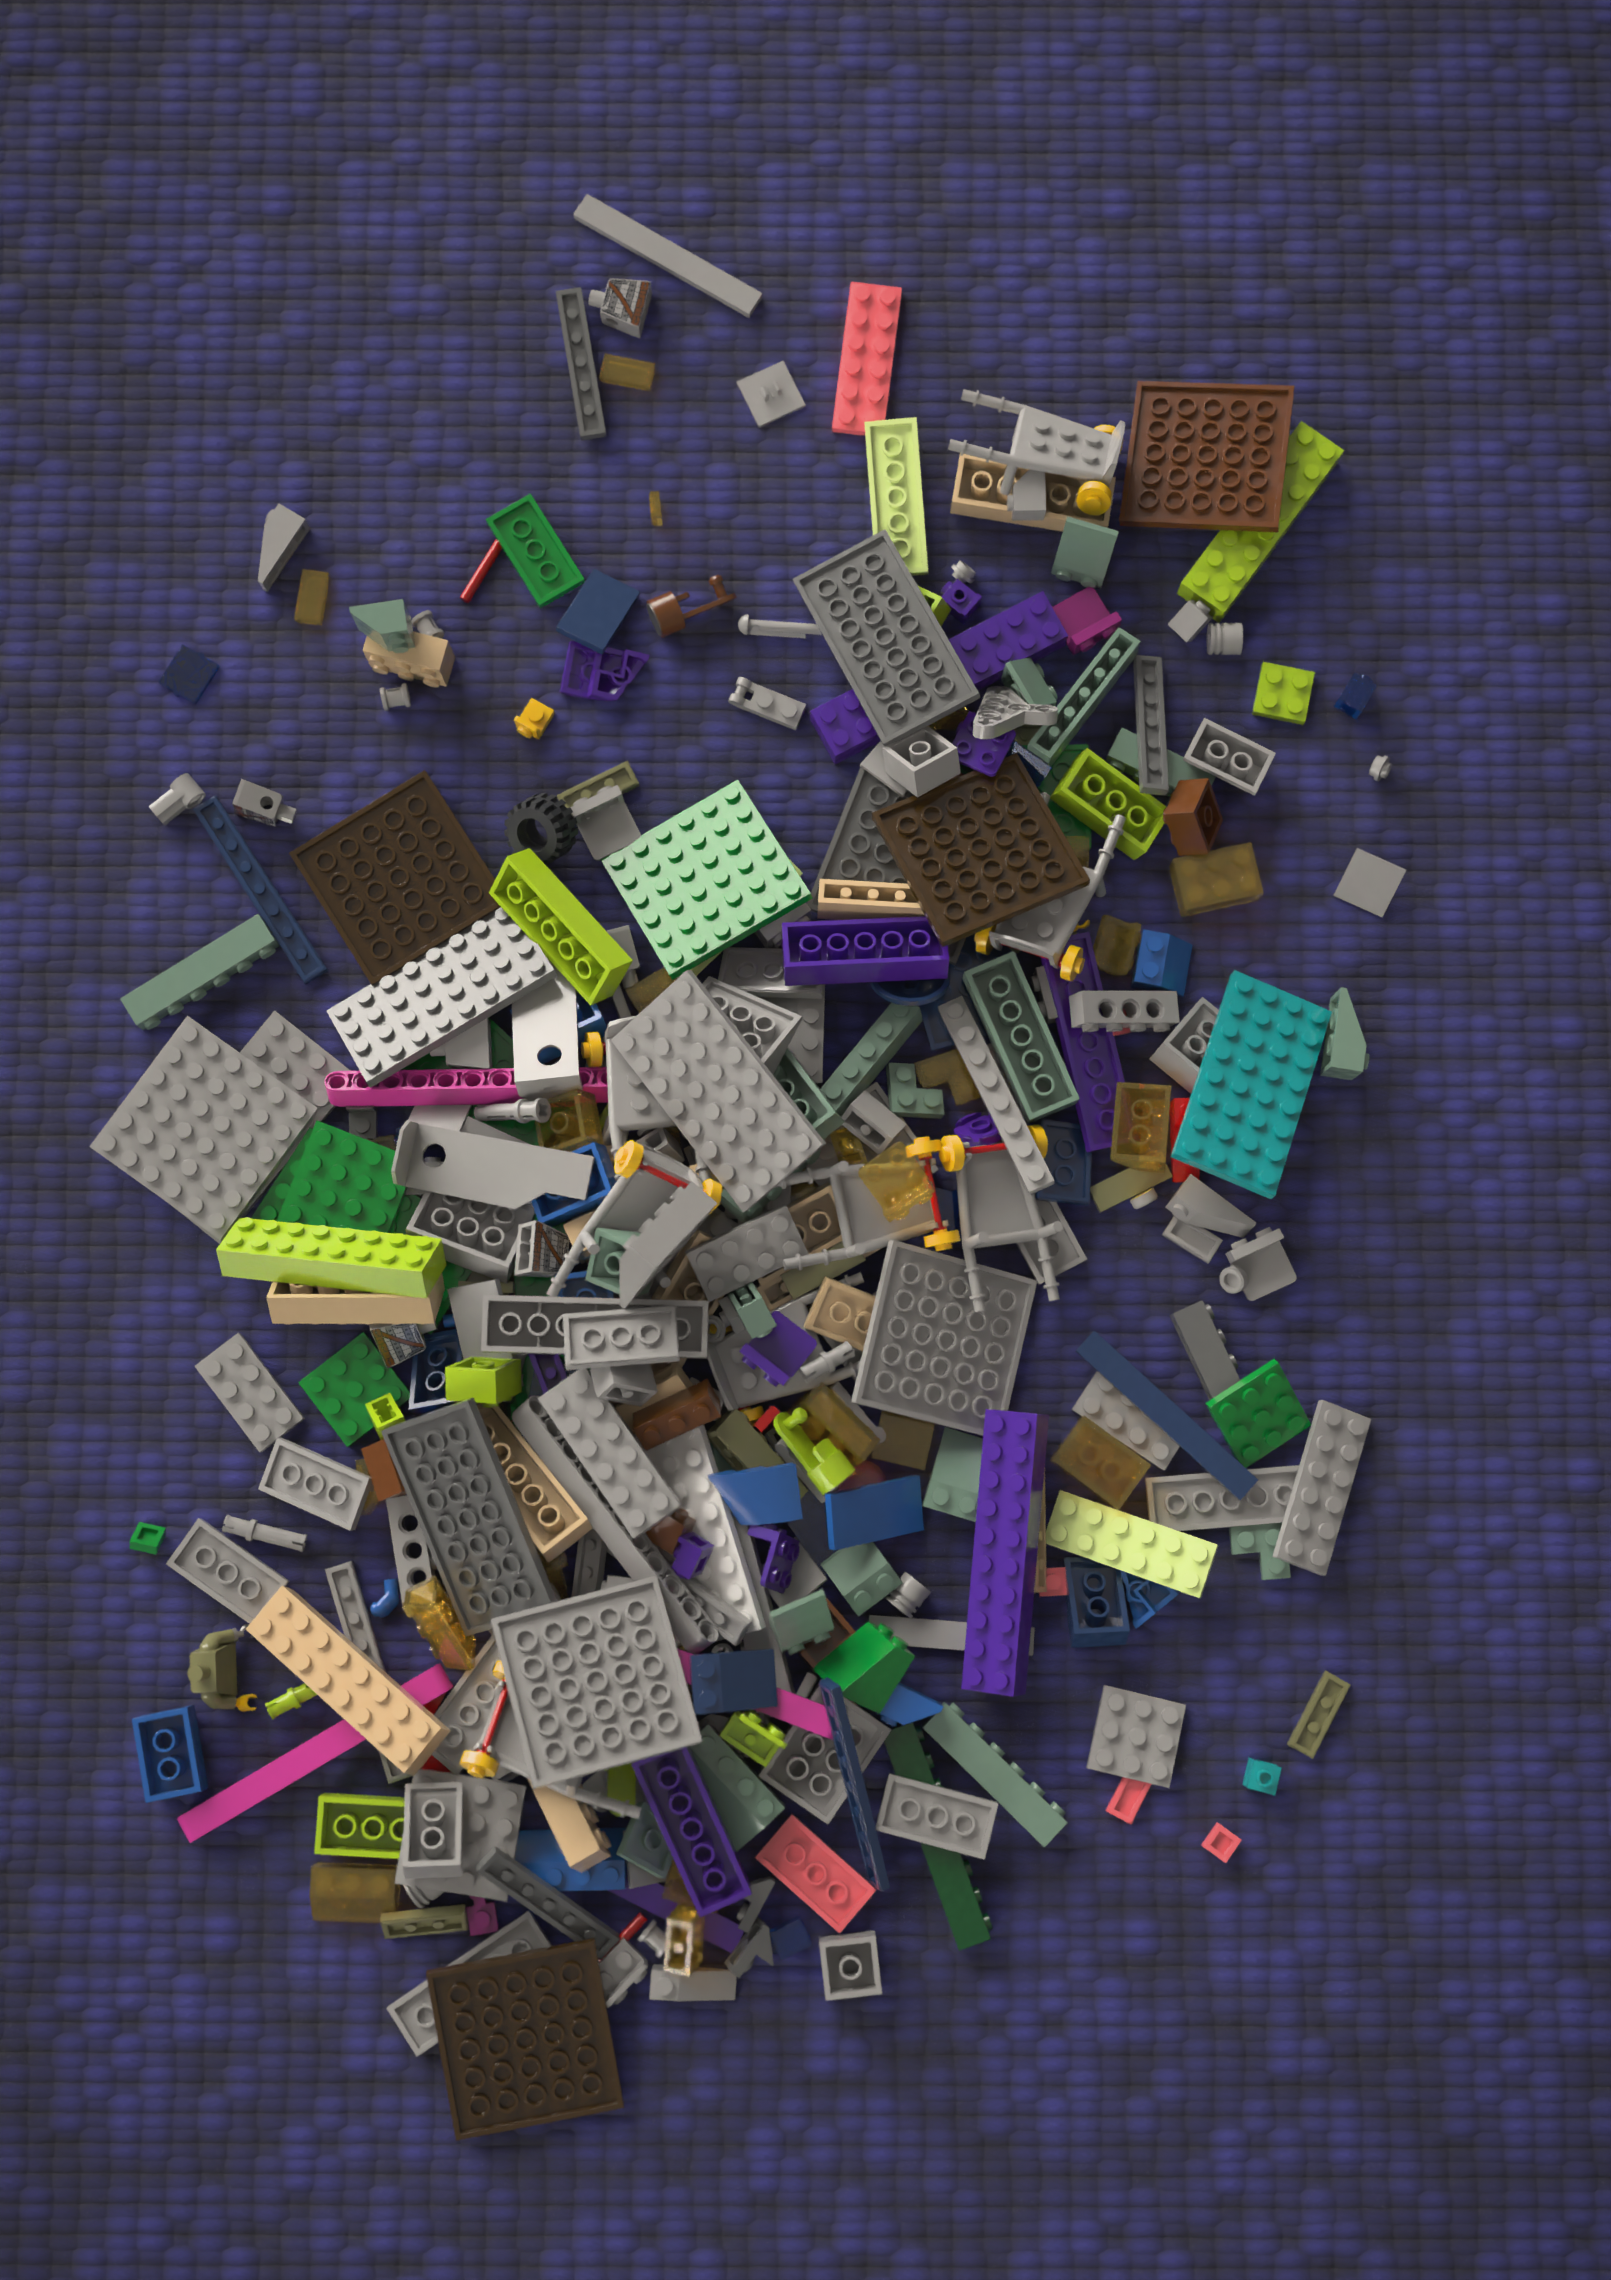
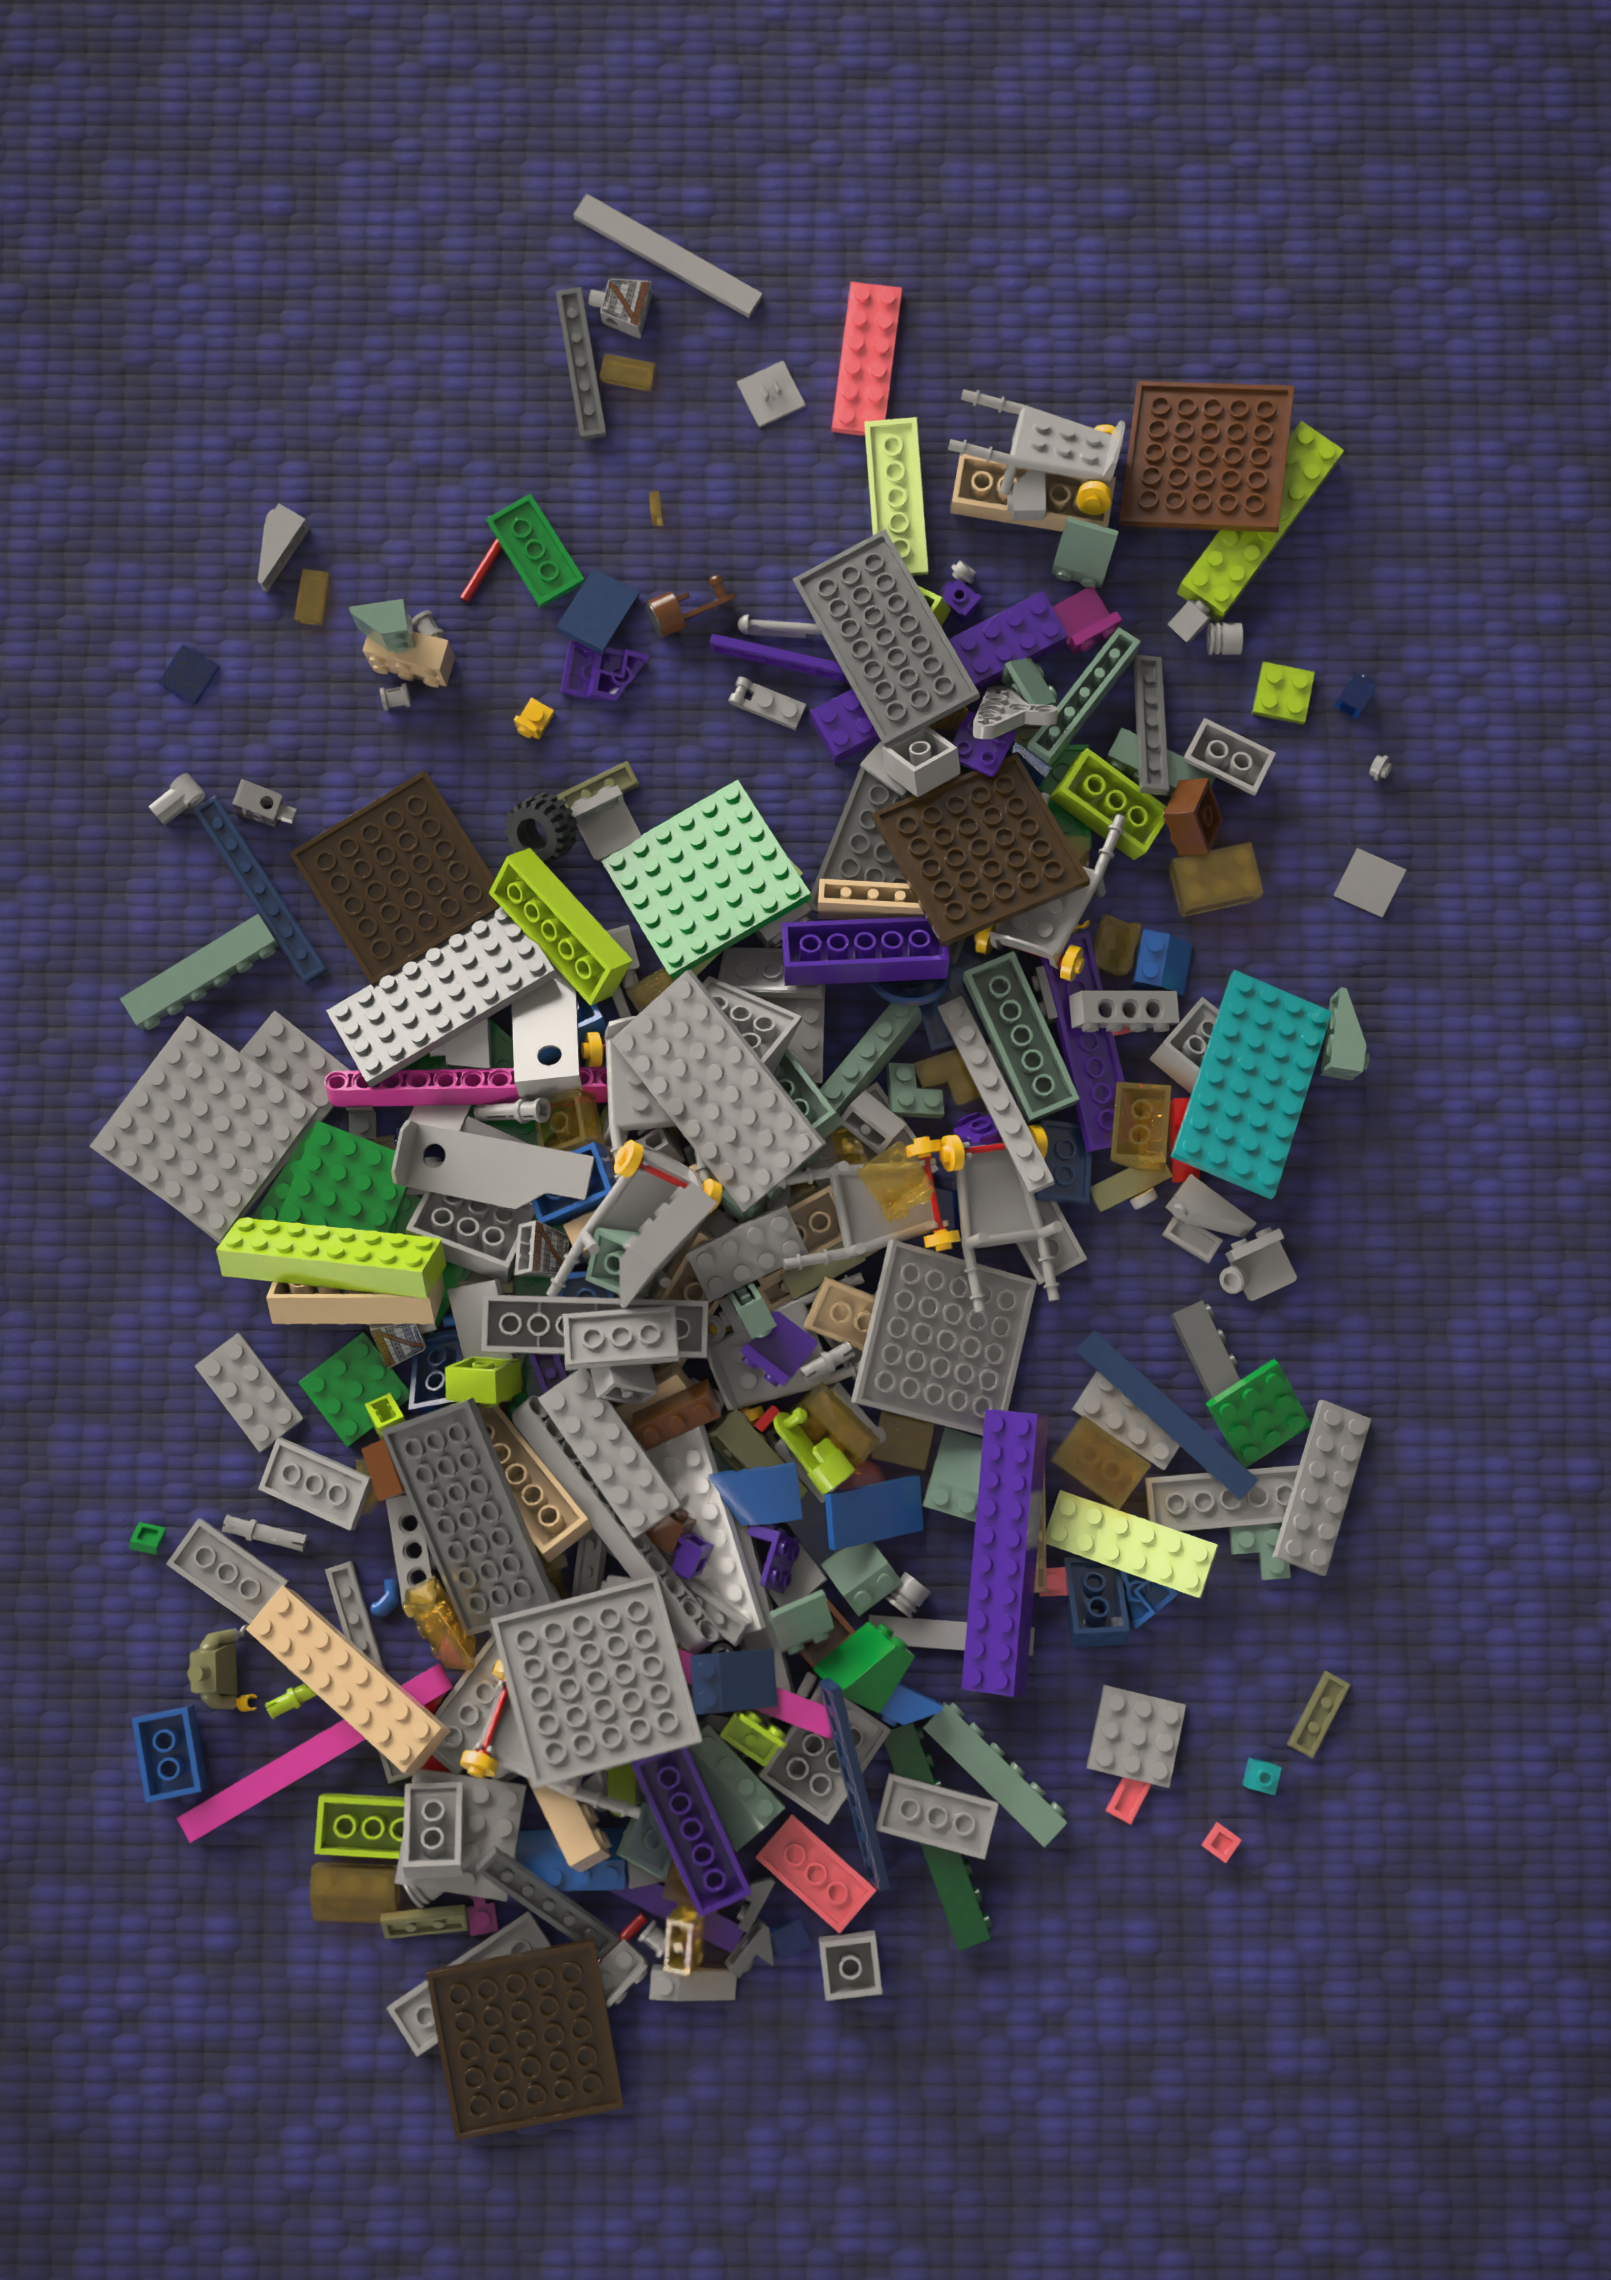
none -> dark purple tile [710,634,849,683]

